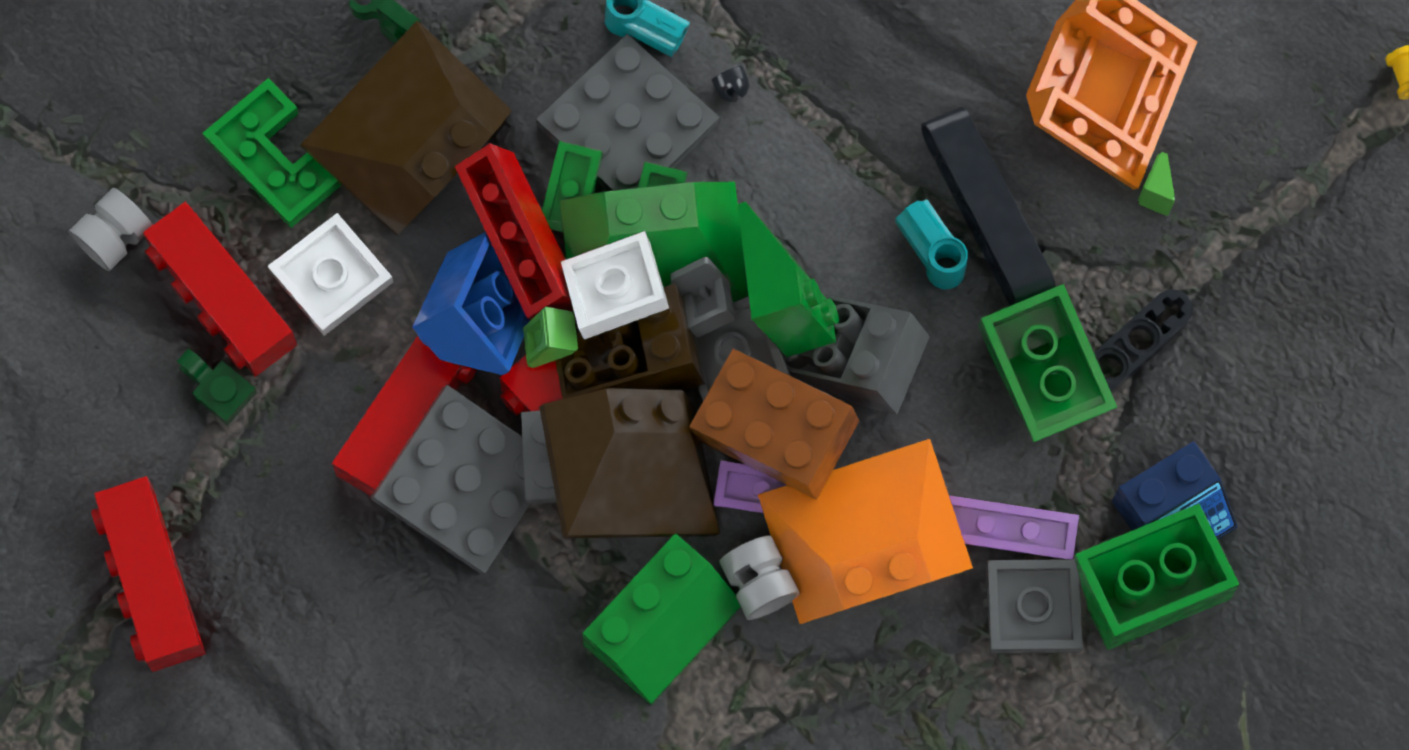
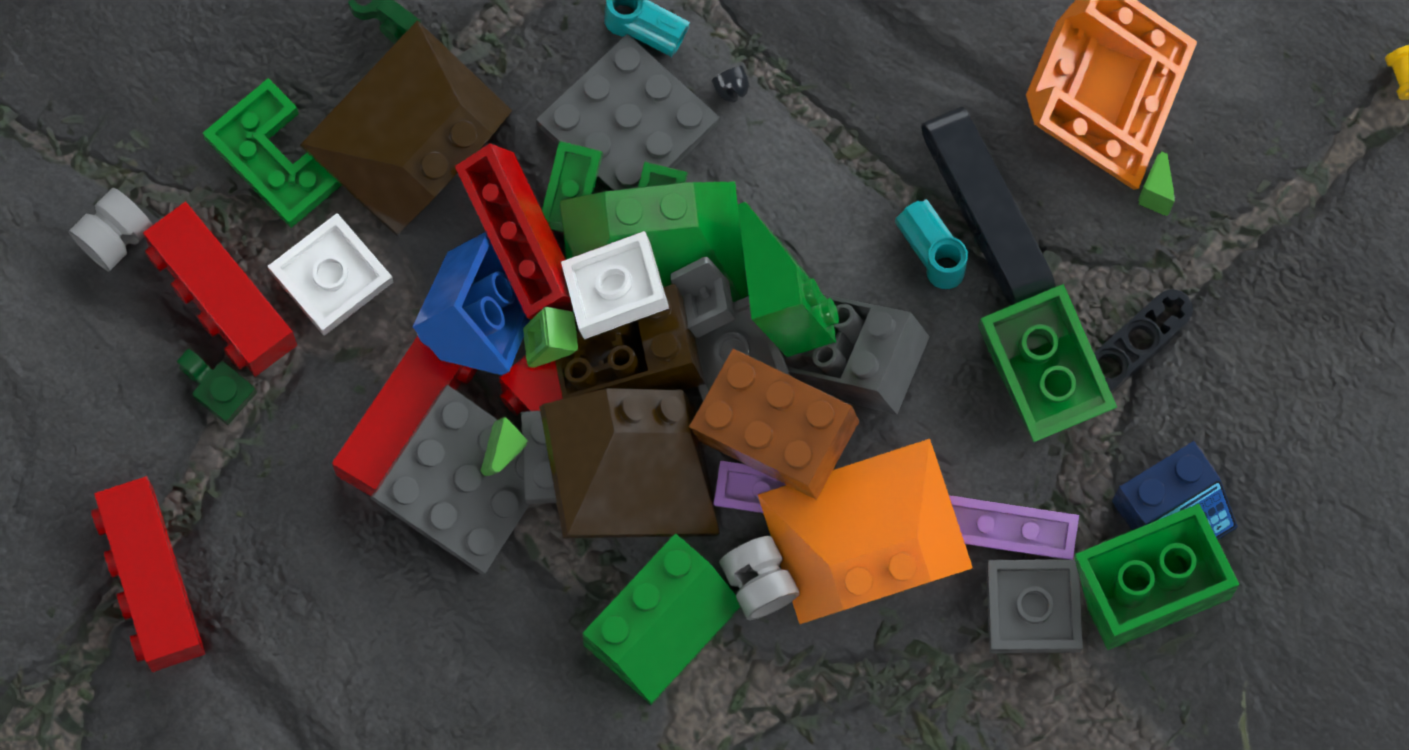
none -> bright green slope [481,417,528,476]

